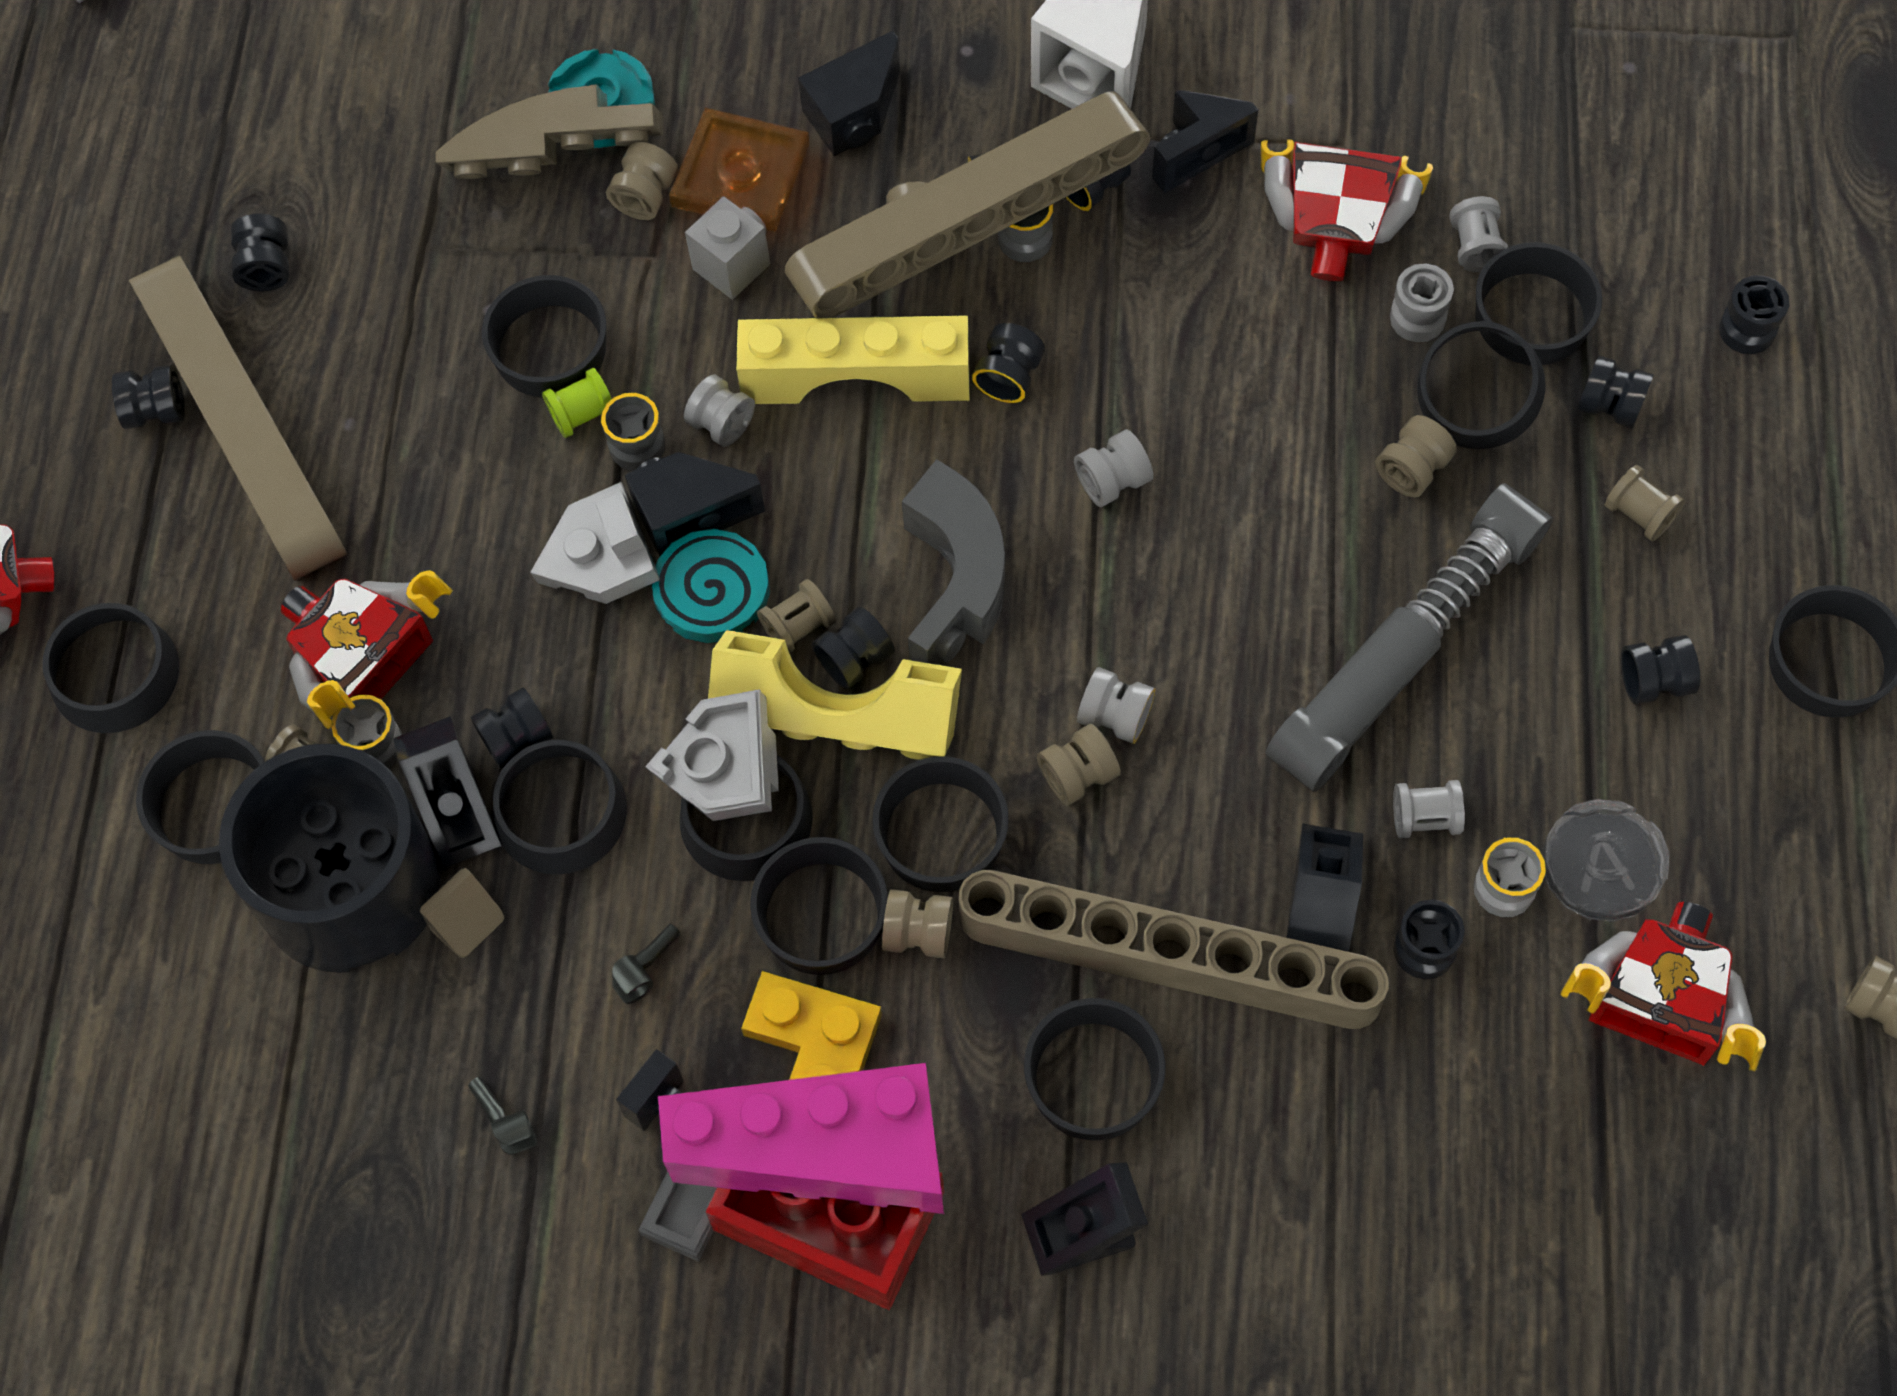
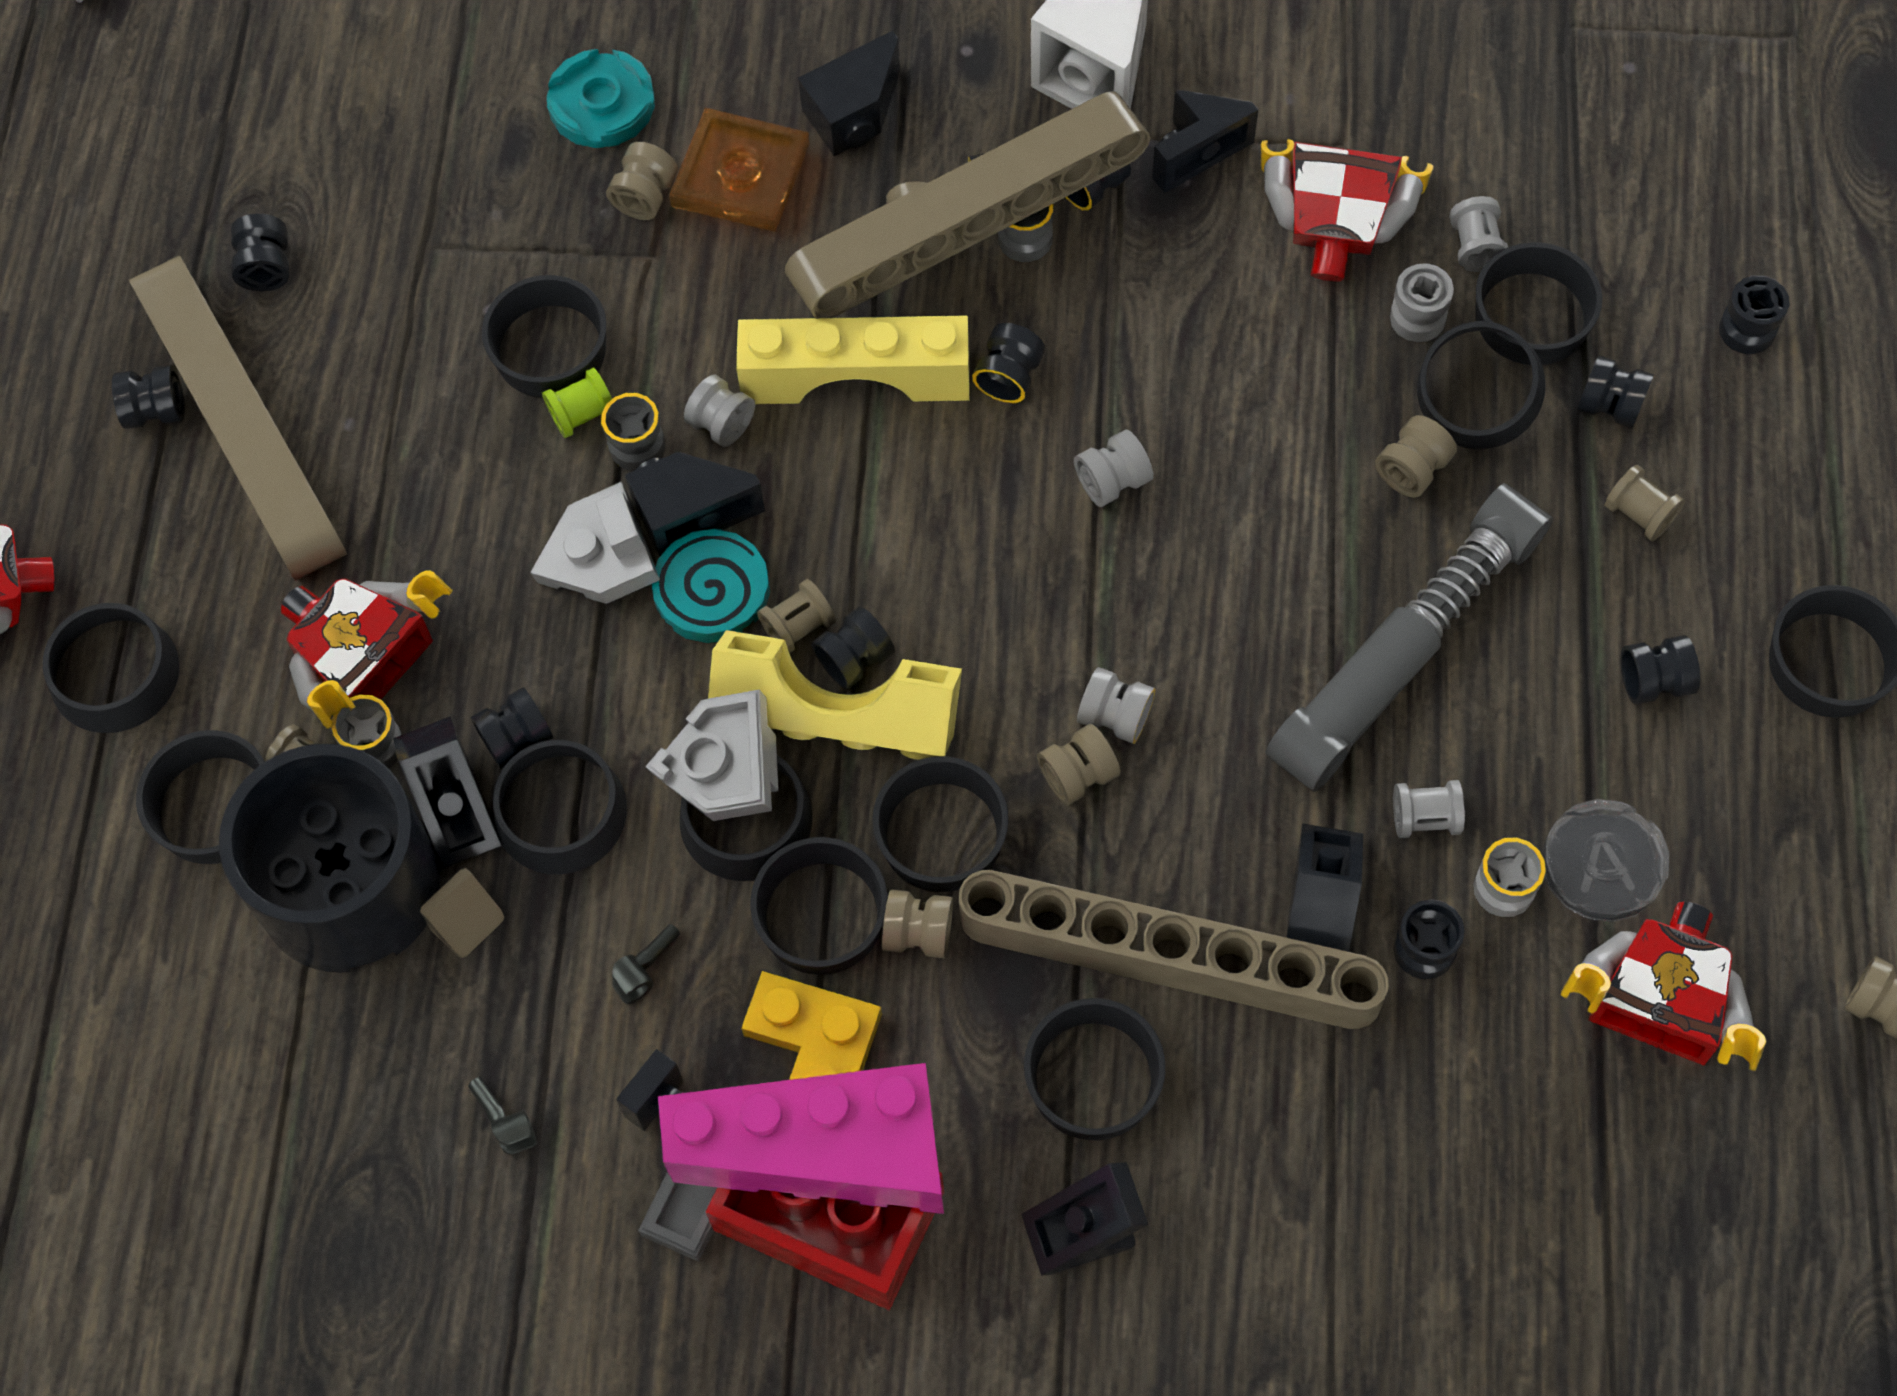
dark tan slope [436,85,663,179] -> none
light grey brick [685,196,770,300] -> none
dark grey arch [902,459,1005,665] -> none

